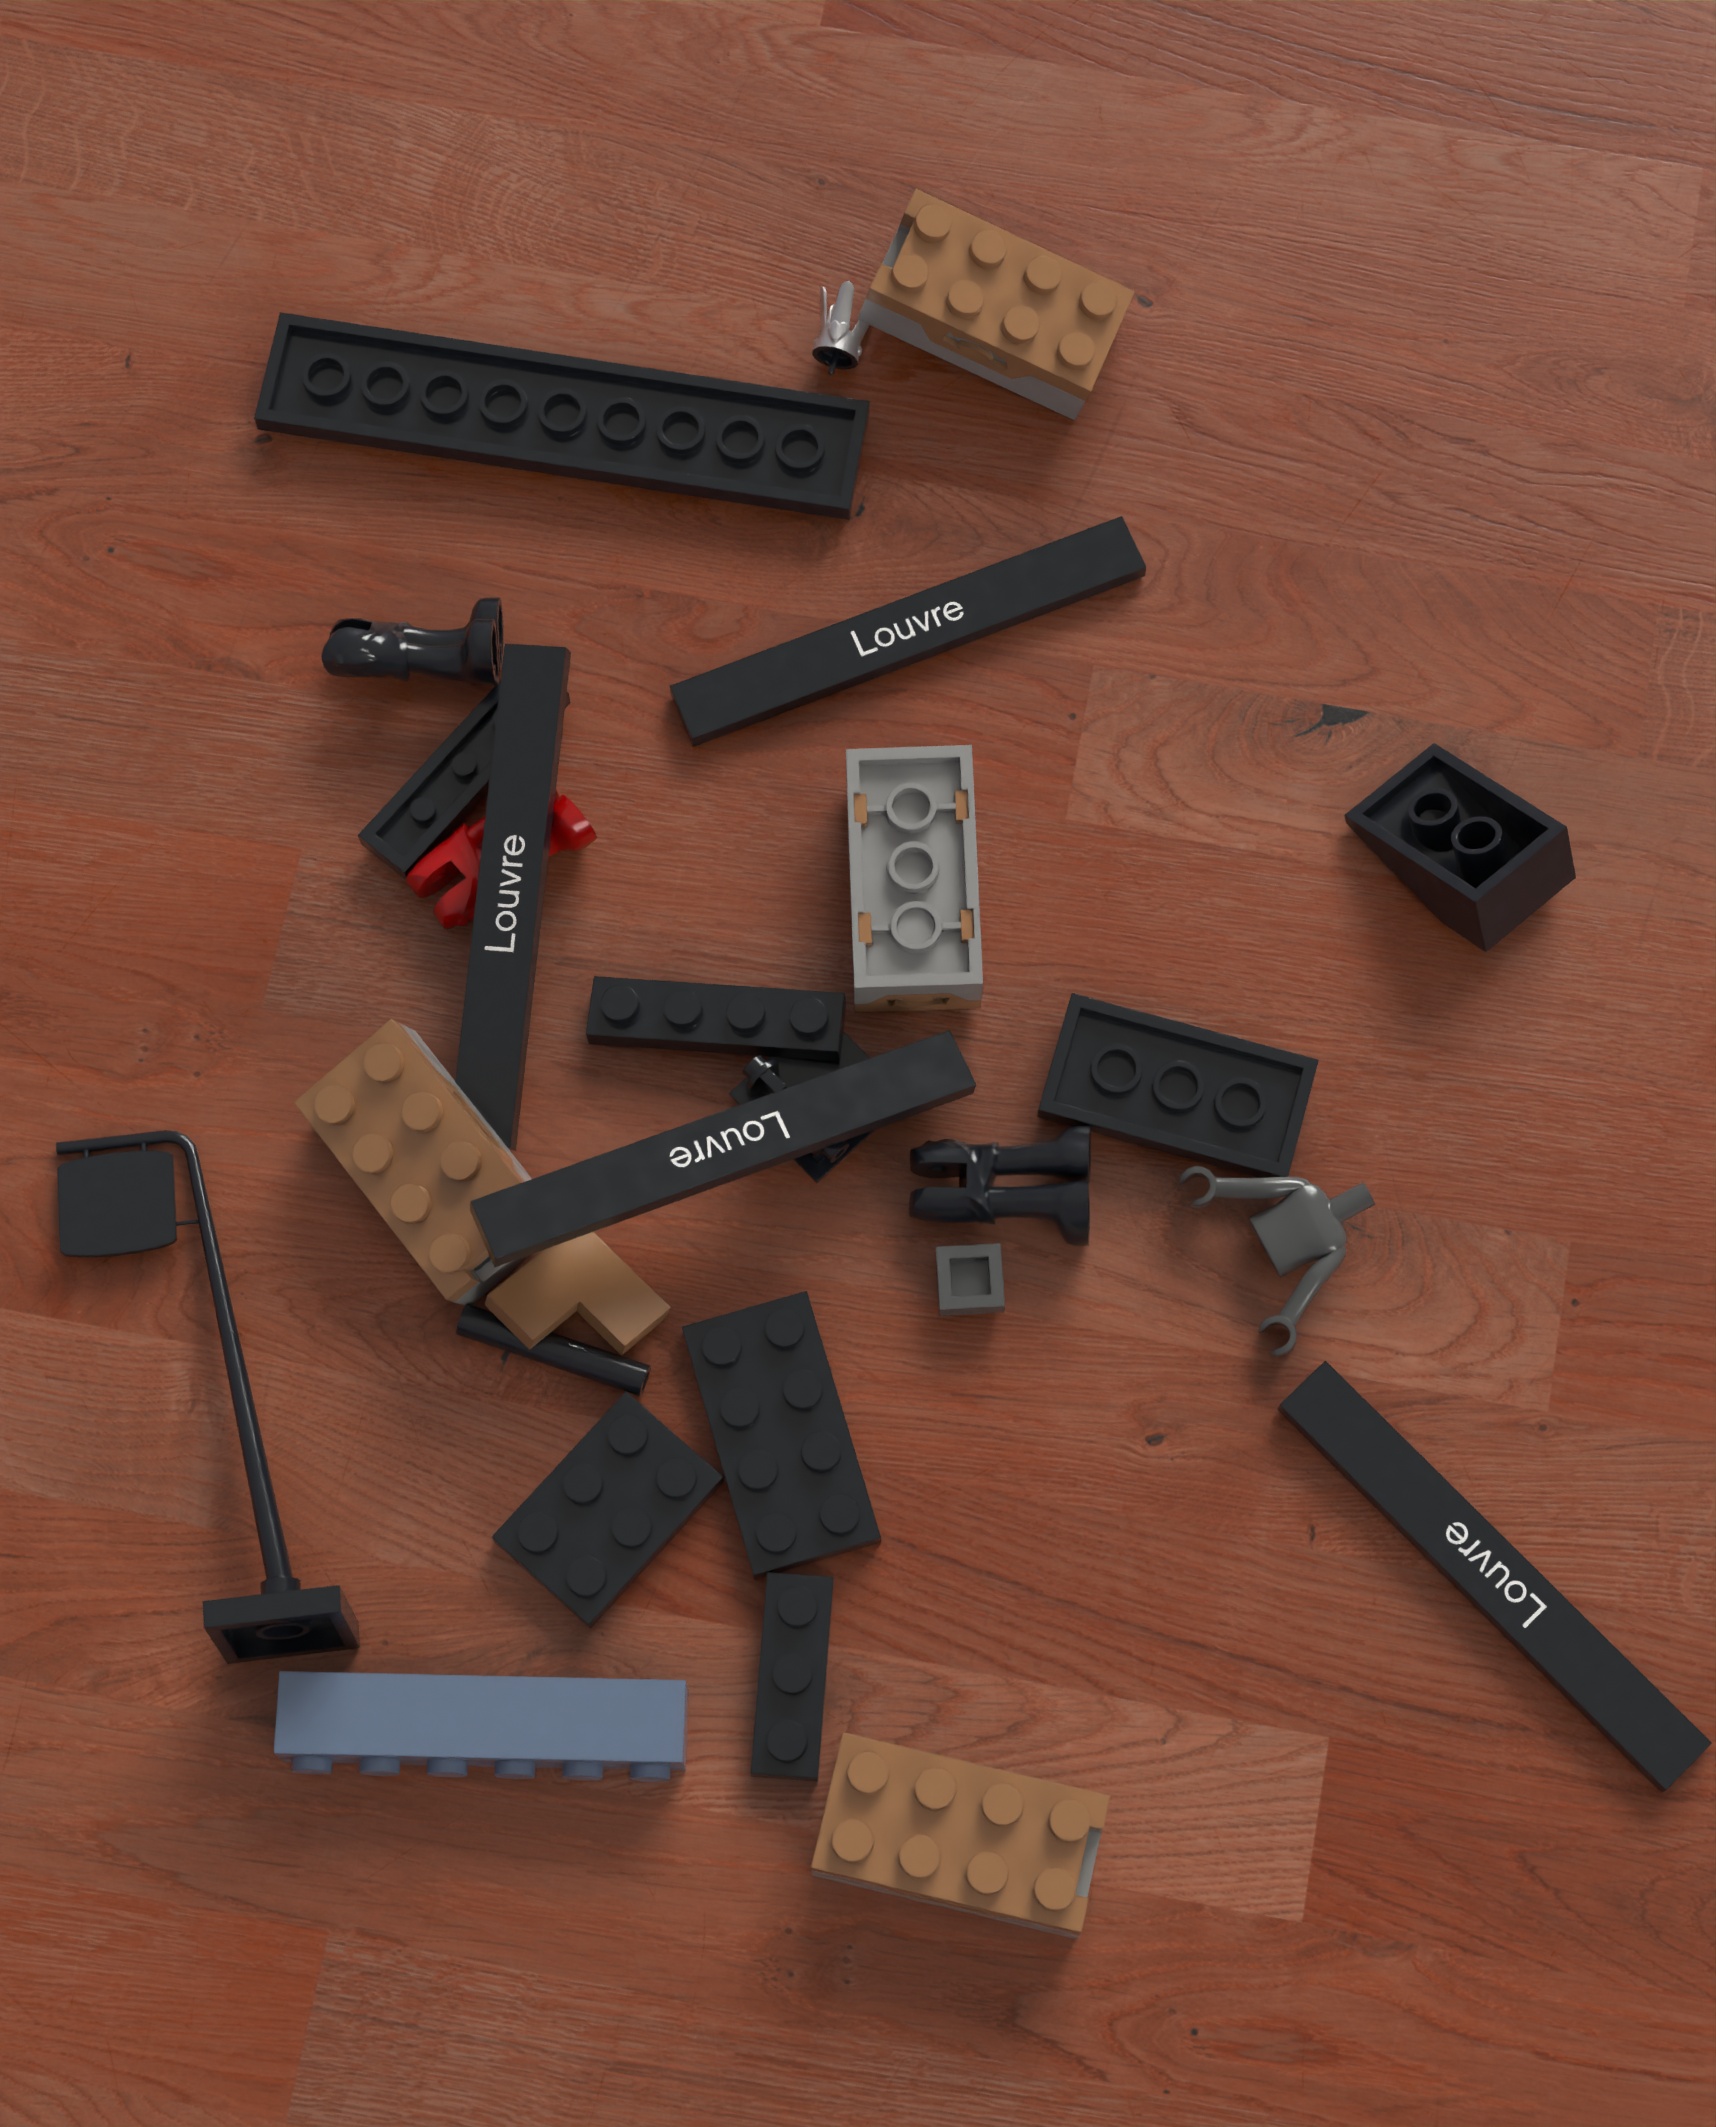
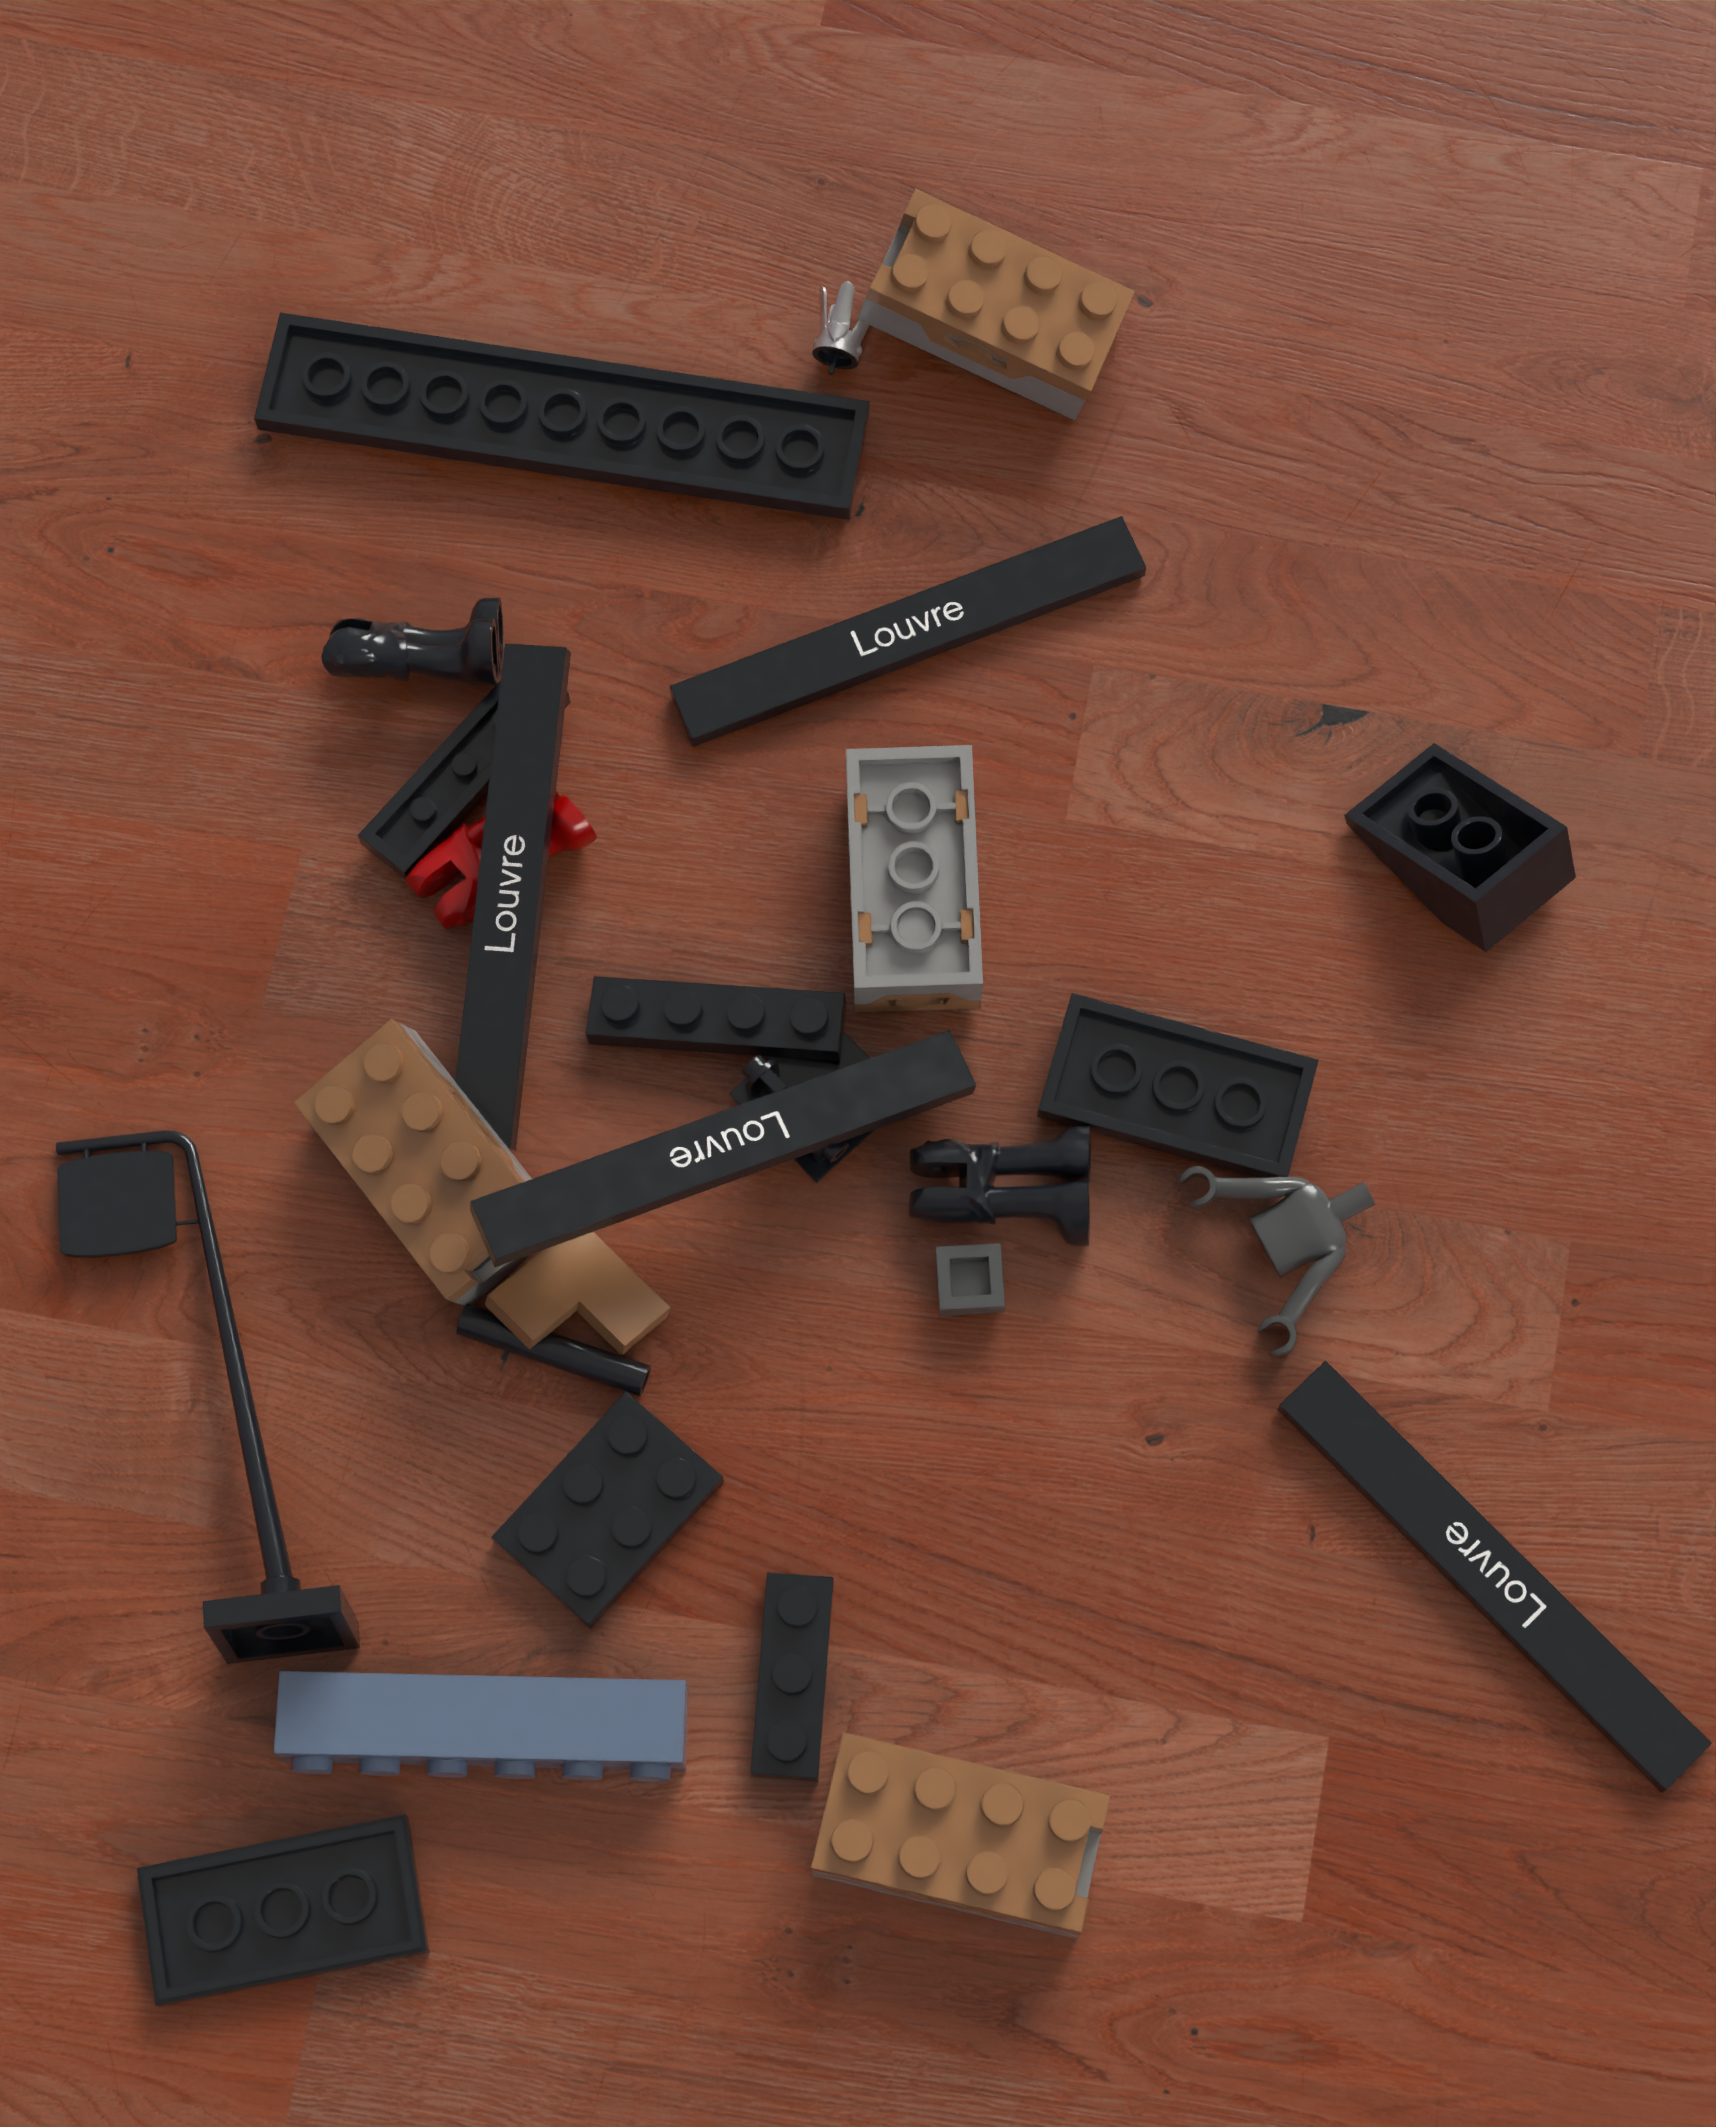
black plate [682,1291,881,1580] -> none
none -> black tile [137,1814,430,2007]

